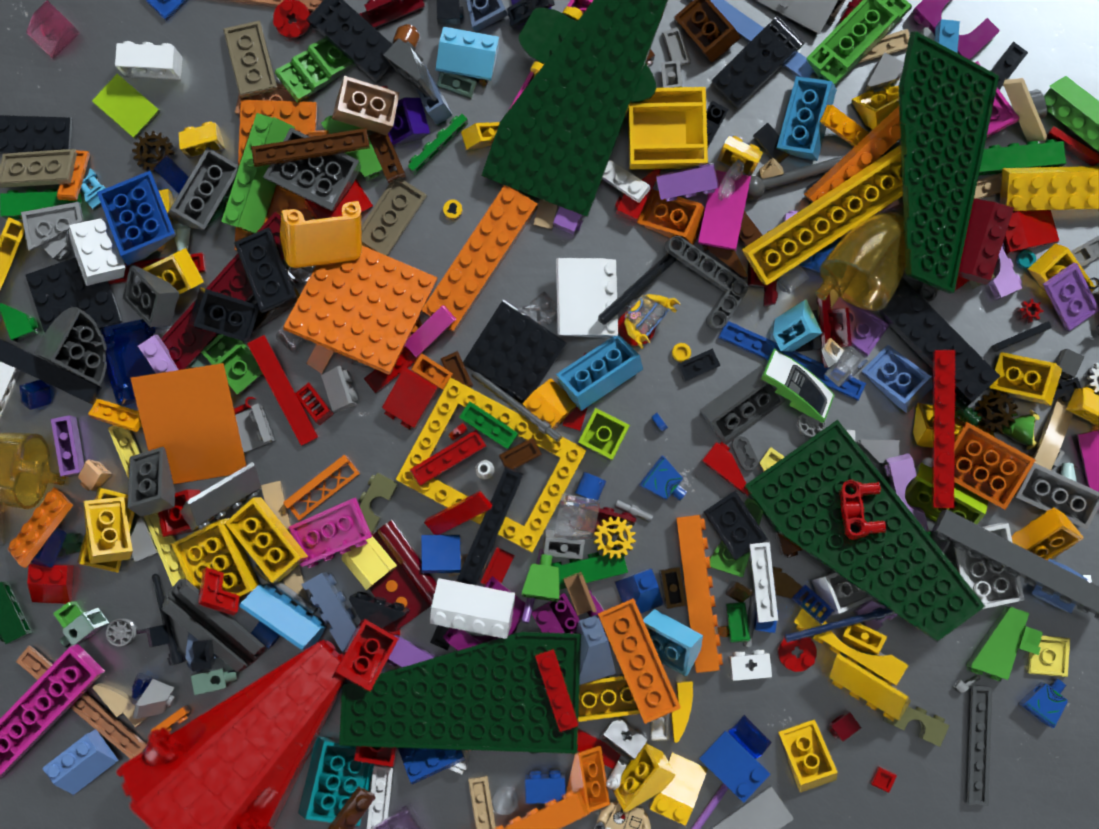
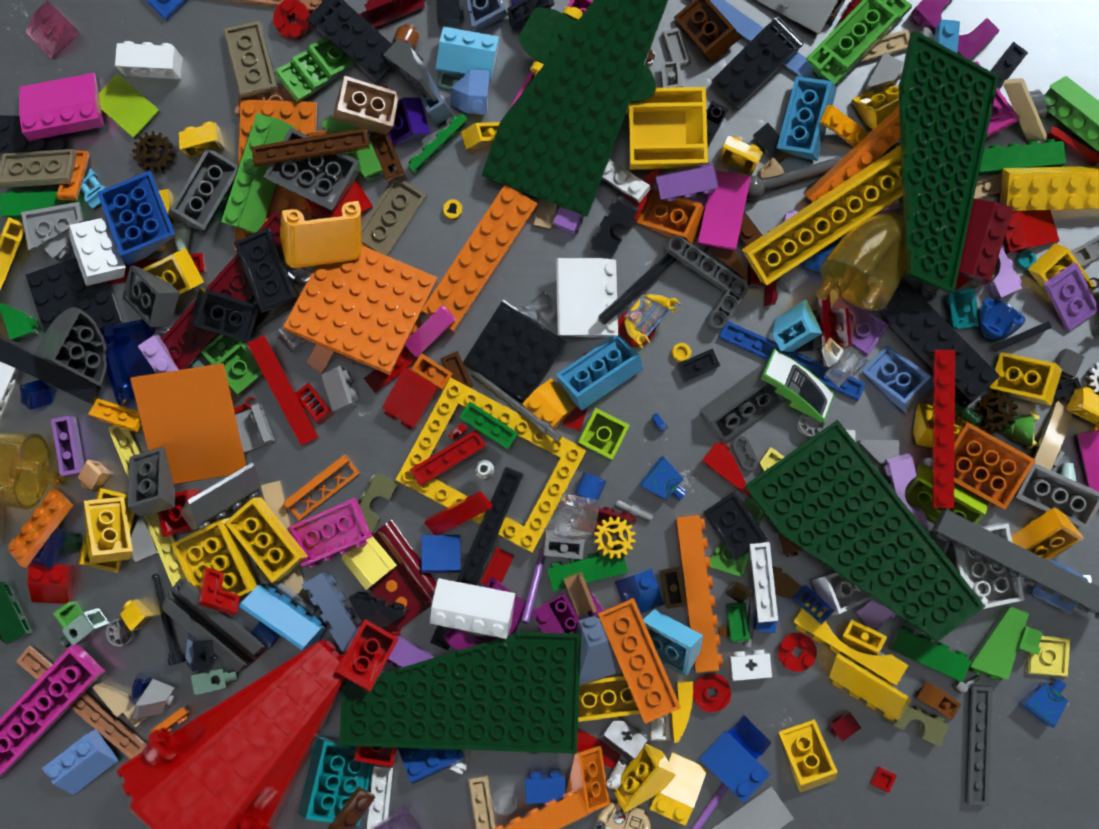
black panel [136,624,169,647] -> none
clear blue tile [153,155,188,193] -> none
reddish brown tile [499,437,542,469] -> none
bright green torso [522,554,559,602] -> none
red plate [535,649,579,732] -> none
clear slope [718,159,744,201] -> none
dark blue bar [785,607,896,643] -> none
red piece [840,480,886,540] -> none
red gear [1017,298,1044,323] -> none
none -> dark pink slope [19,73,104,141]
none -> yellow slope [120,599,154,631]
none -> medium blue slope [451,69,490,115]
none -> black arch [591,196,640,259]
none -> red plate [693,673,731,712]
none -> green brick [887,626,972,682]
none -> dark orange slope [917,682,961,721]
none -> teal bracket [946,288,980,330]
none -> blue hair [980,298,1026,341]

